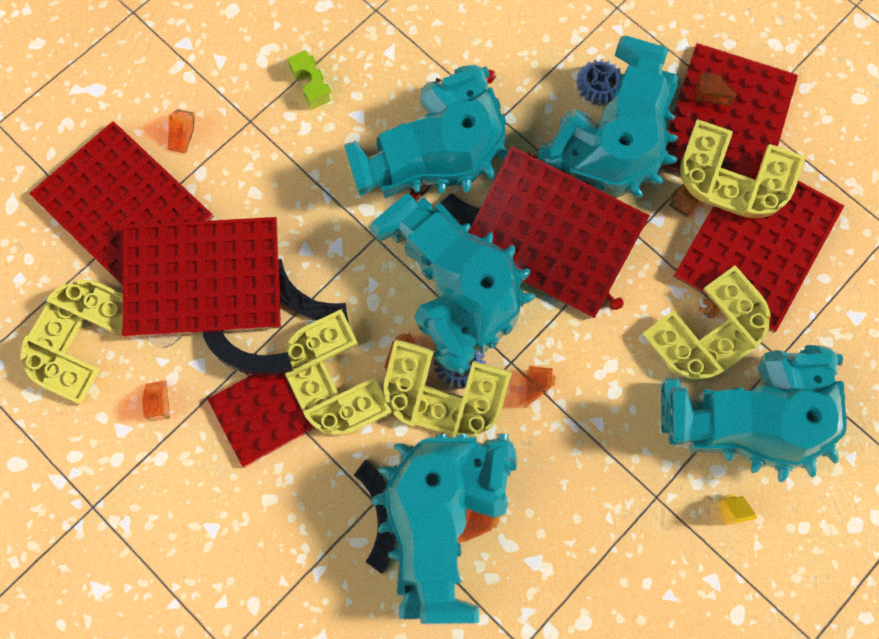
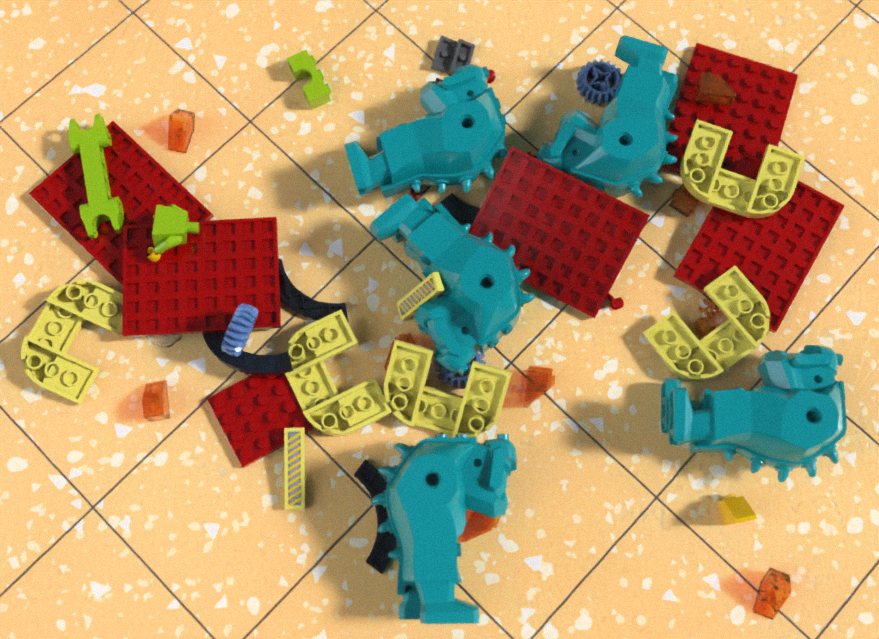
none -> lime piece [68,113,124,239]
none -> lime torso [147,204,200,262]
none -> medium blue gear [221,303,258,357]
none -> tile [284,427,305,510]
none -> tile [396,272,444,321]
none -> dark grey slope [430,35,475,75]
none -> clear orange plate [694,316,716,337]
none -> clear orange slope [753,567,792,620]

